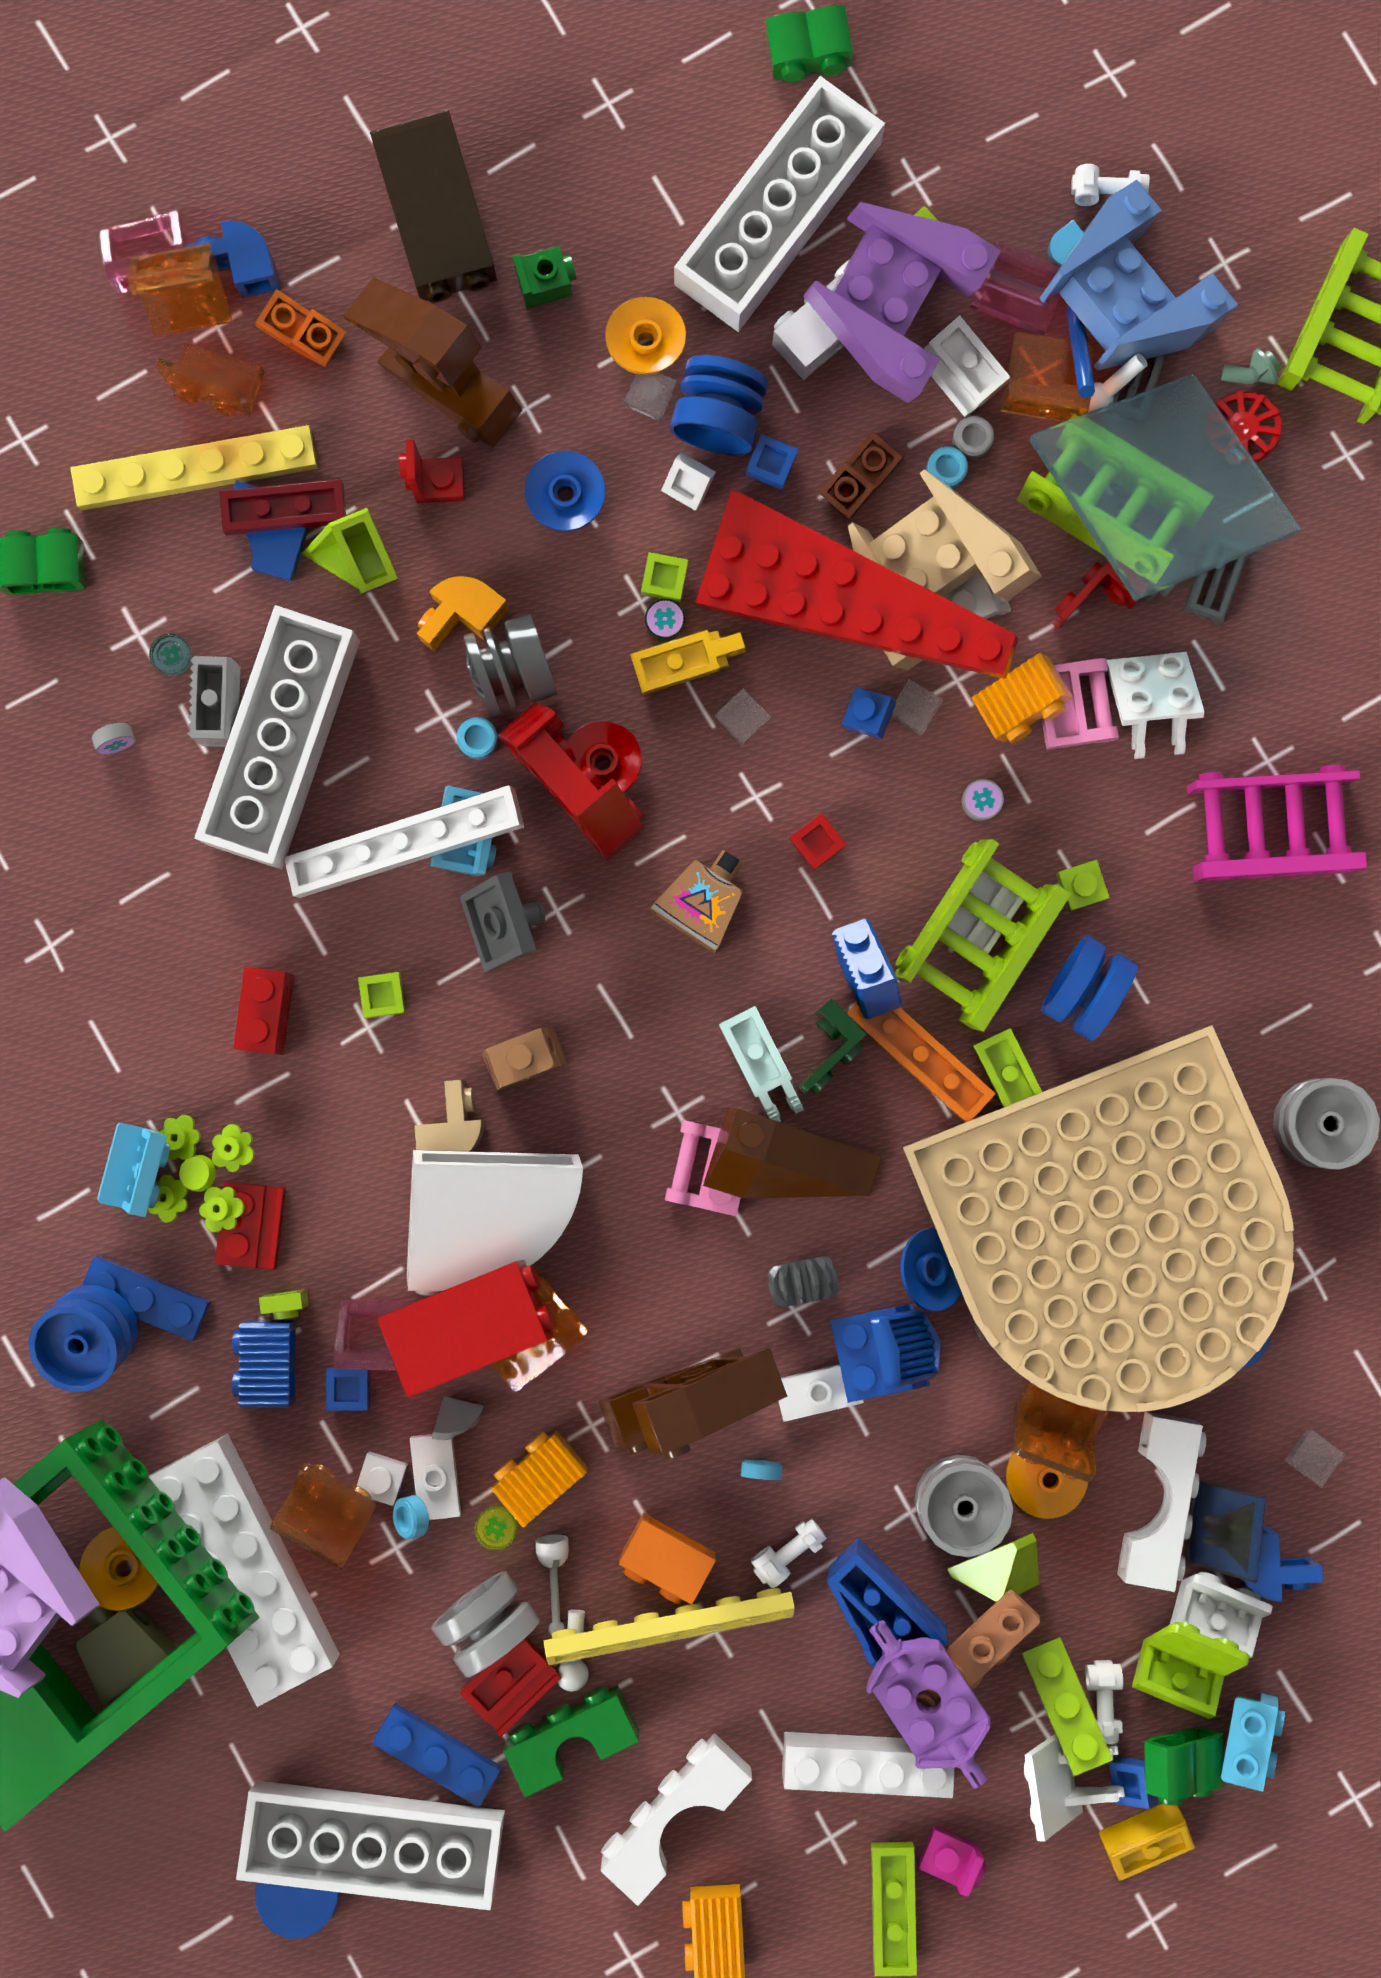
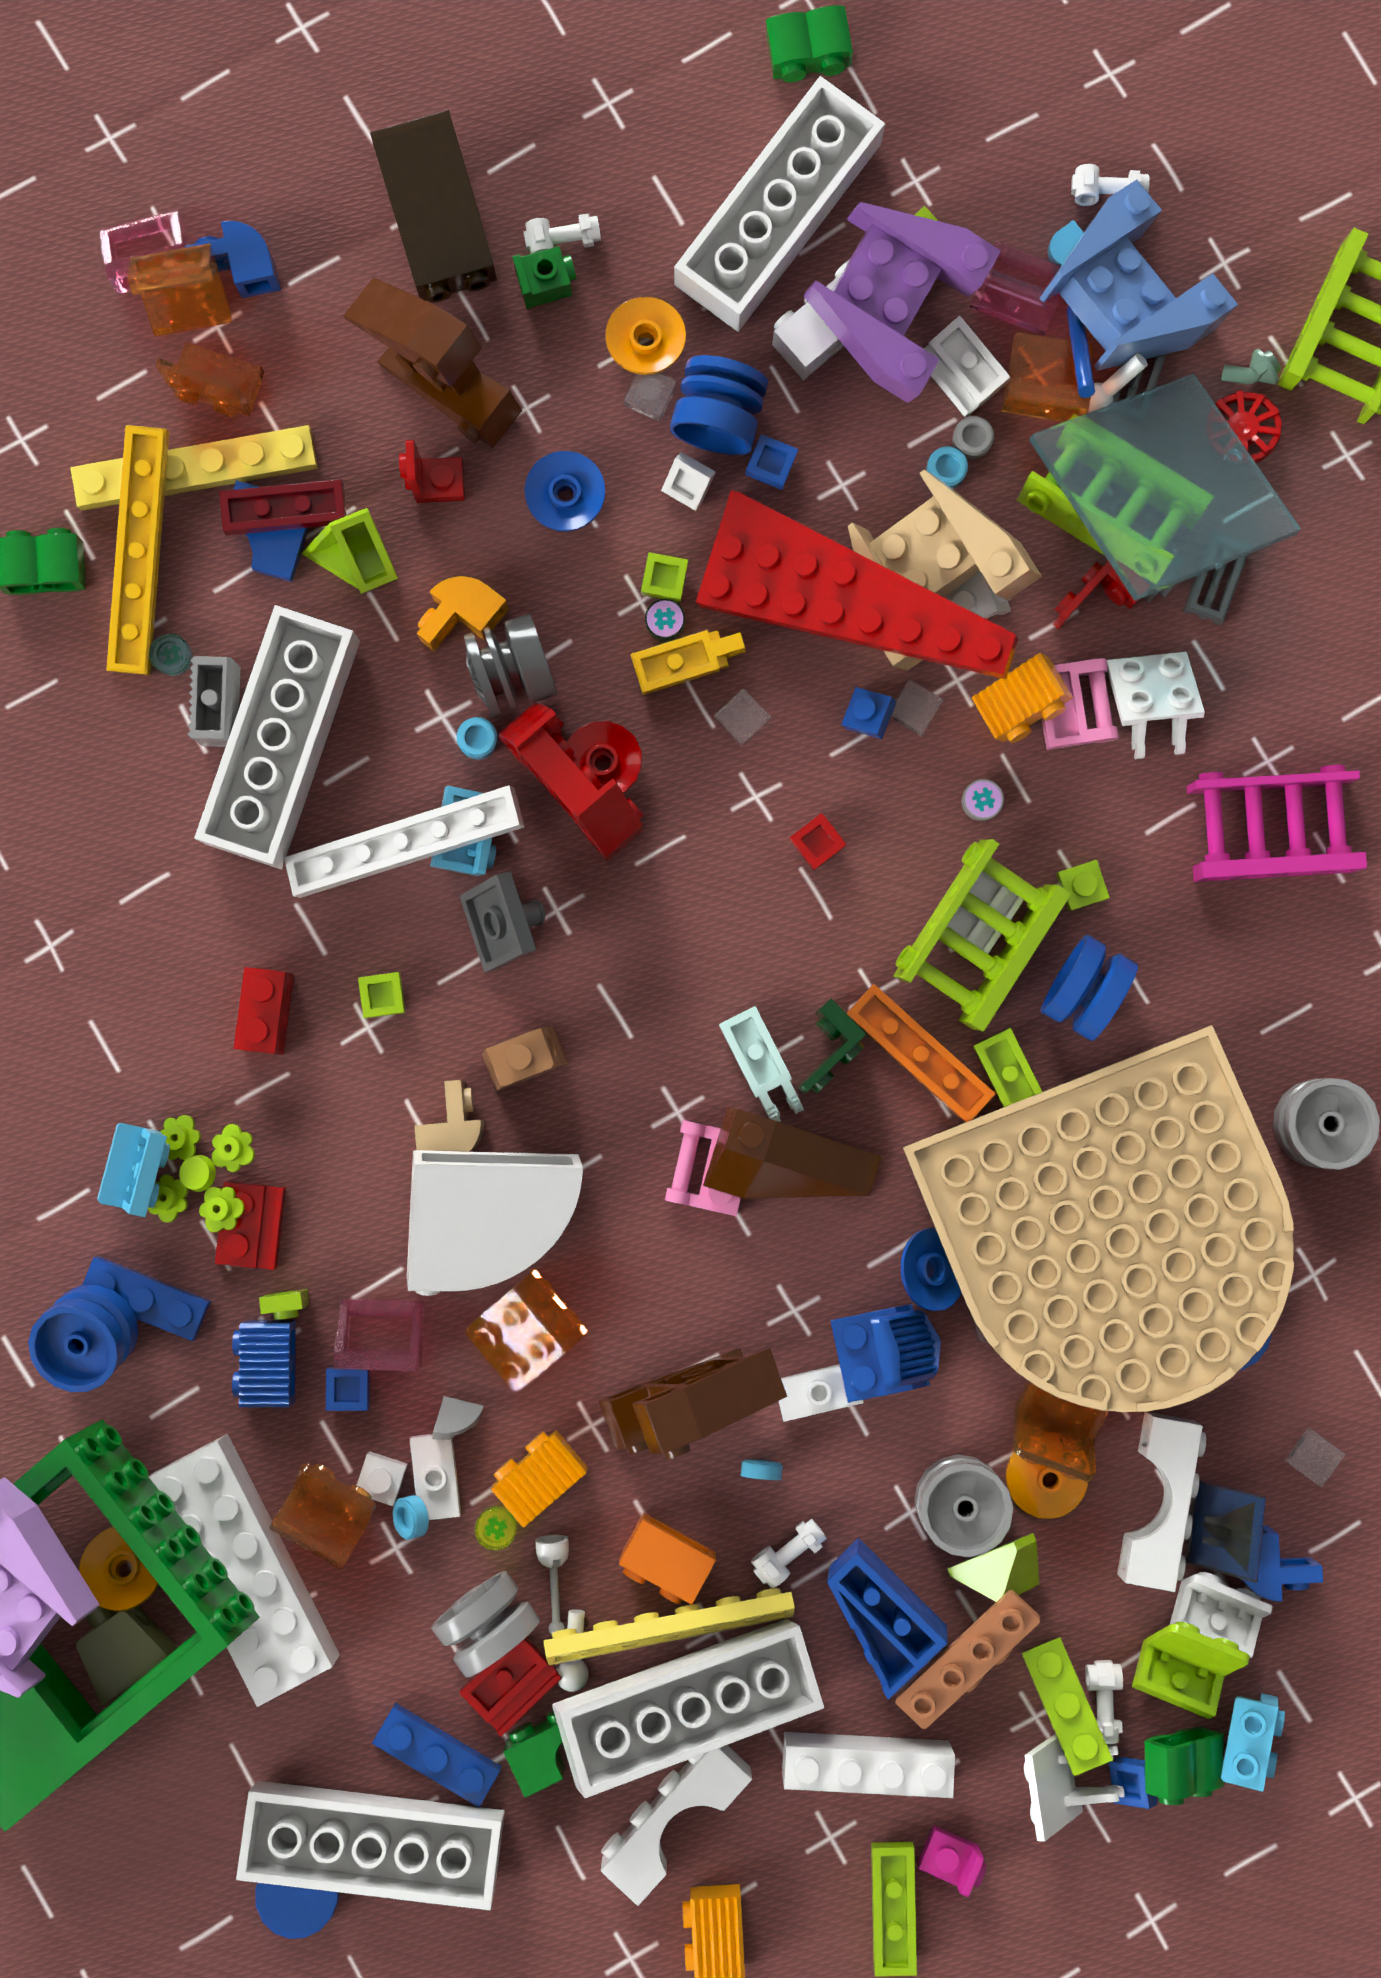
light grey tile [91,723,136,755] -> none
orange slope [255,289,347,367] -> none
red brick [377,1260,556,1398] -> none
medium nougat torso [650,850,743,954] -> none
dark grey gear [768,1256,839,1308] -> none
copper slope [819,431,904,519] -> none
blue brick [832,919,903,1019] -> none
medium lavender plate [866,1620,990,1789] -> none
yellow slope [1099,1804,1195,1881] -> none
none -> yellow tile [106,425,170,675]
none -> white bar [524,214,601,254]
none -> white brick [552,1619,824,1798]

